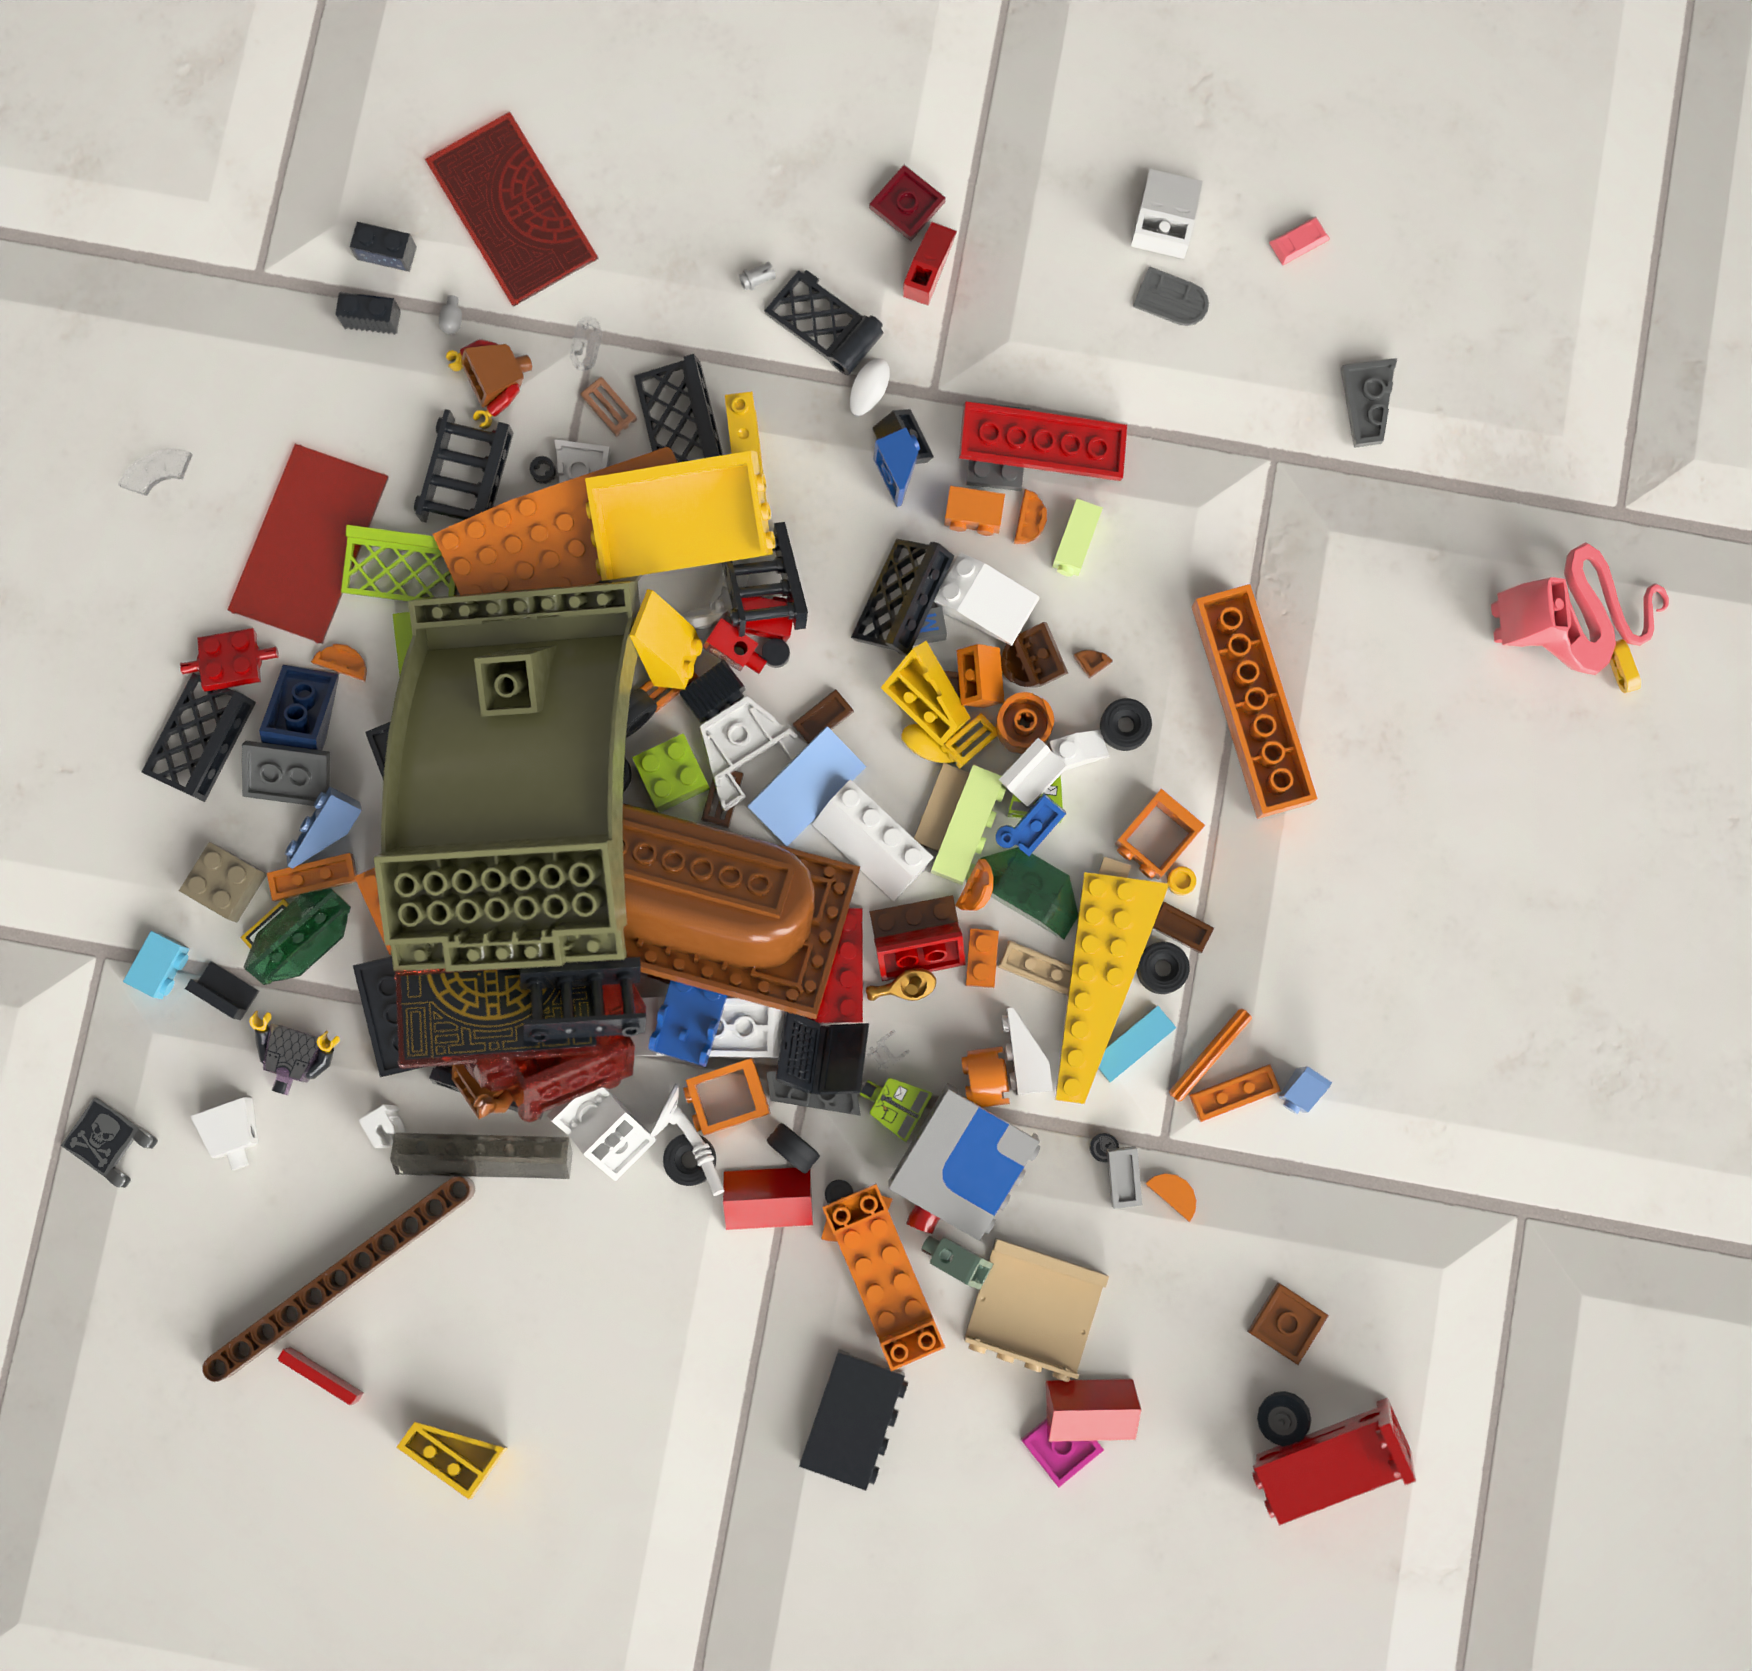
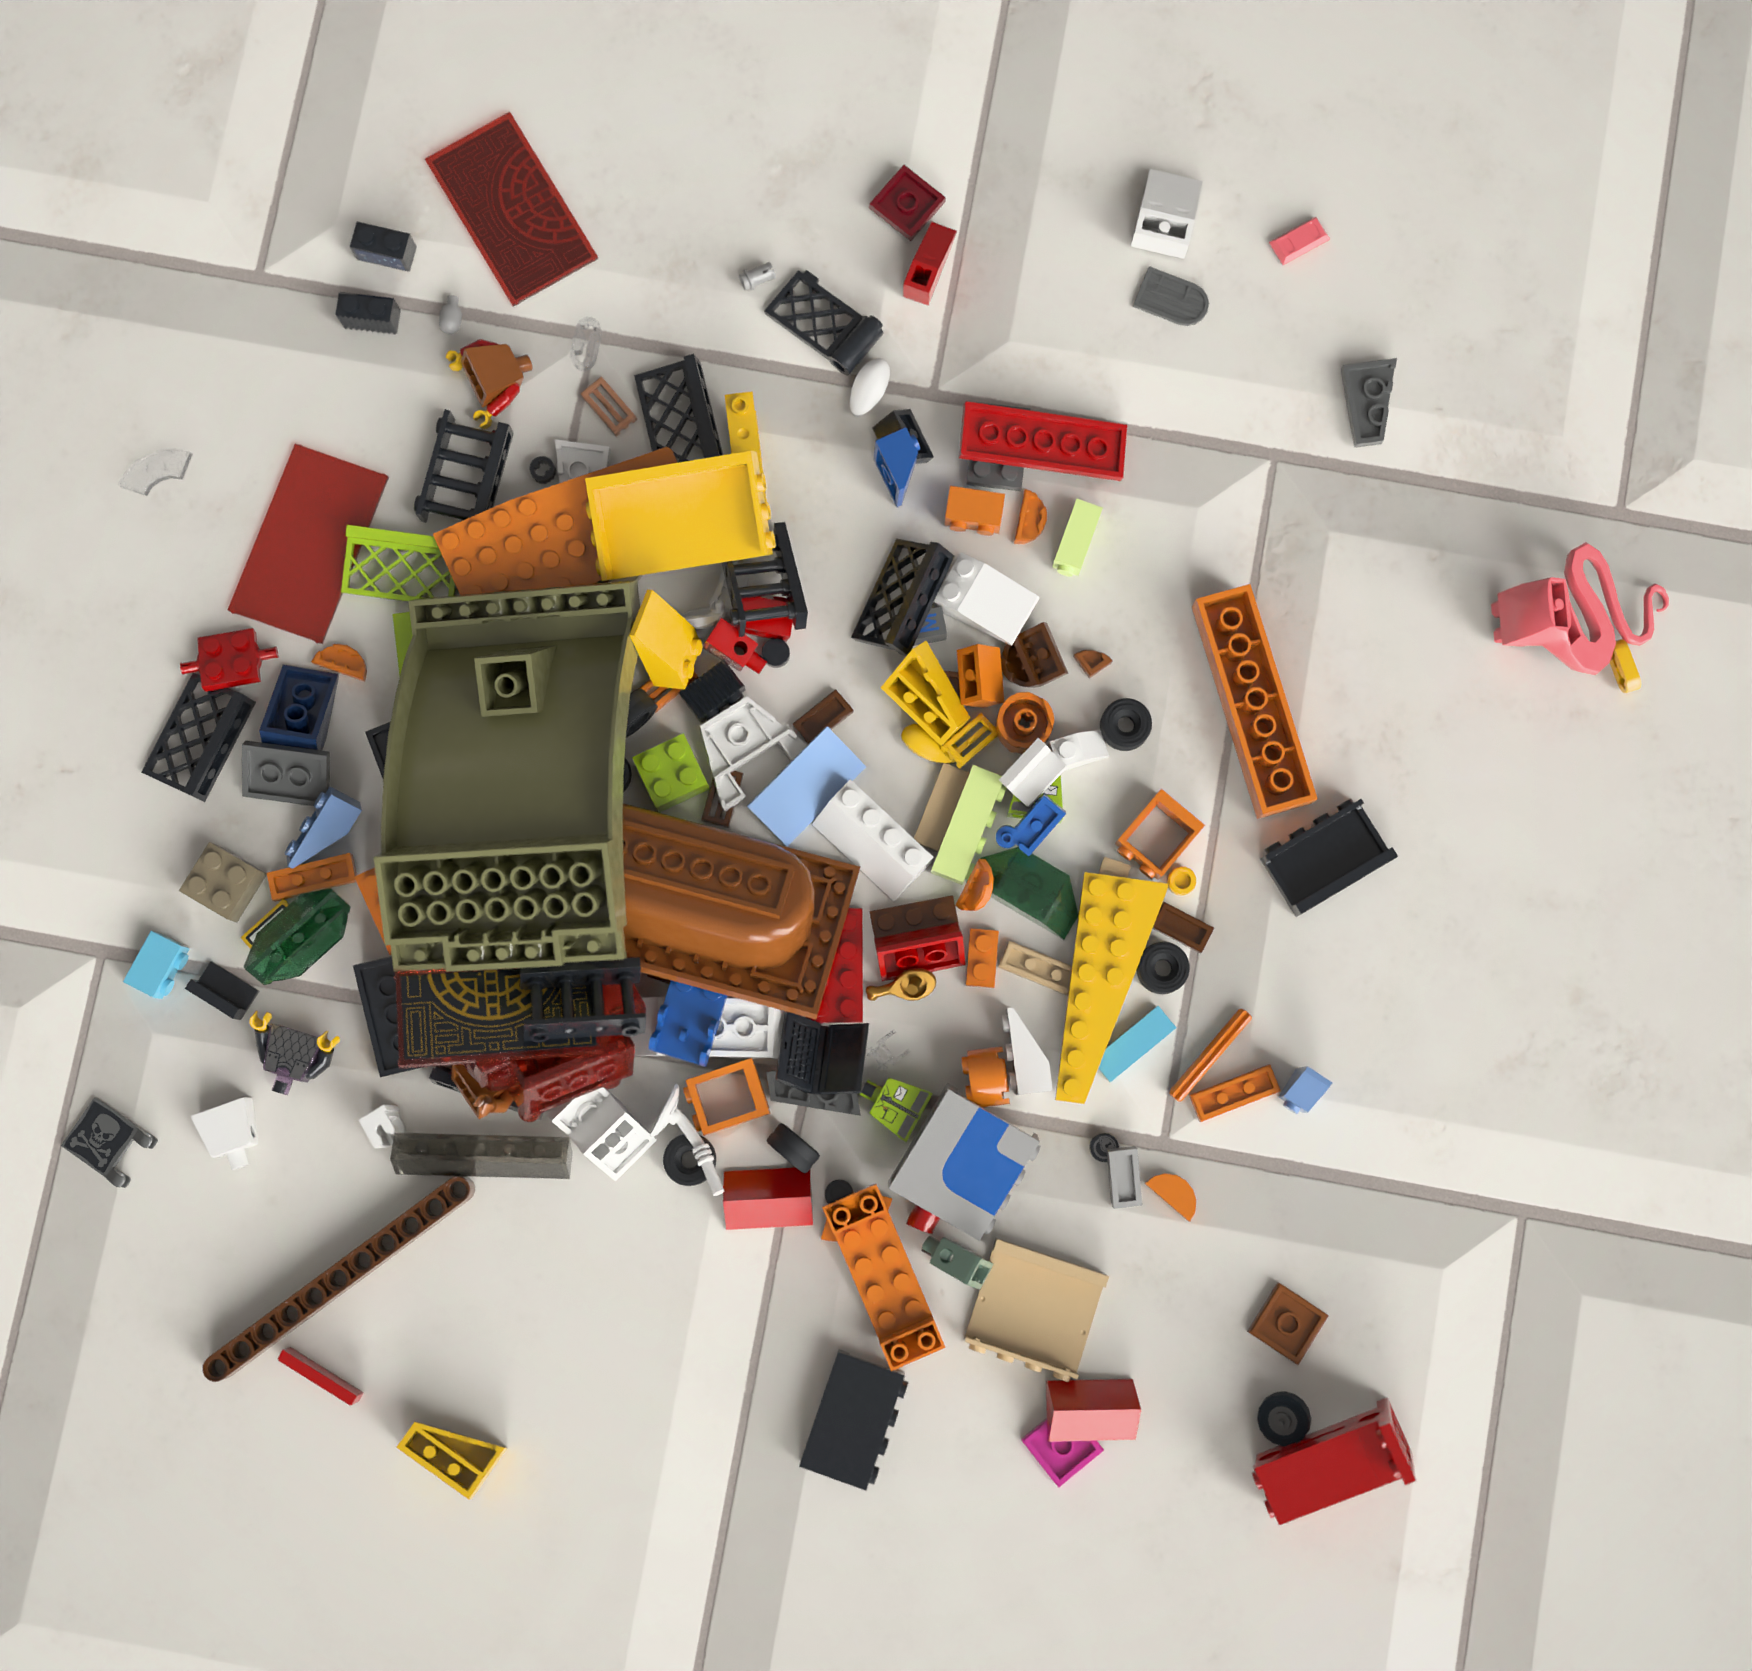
none -> black panel [1260,798,1398,917]

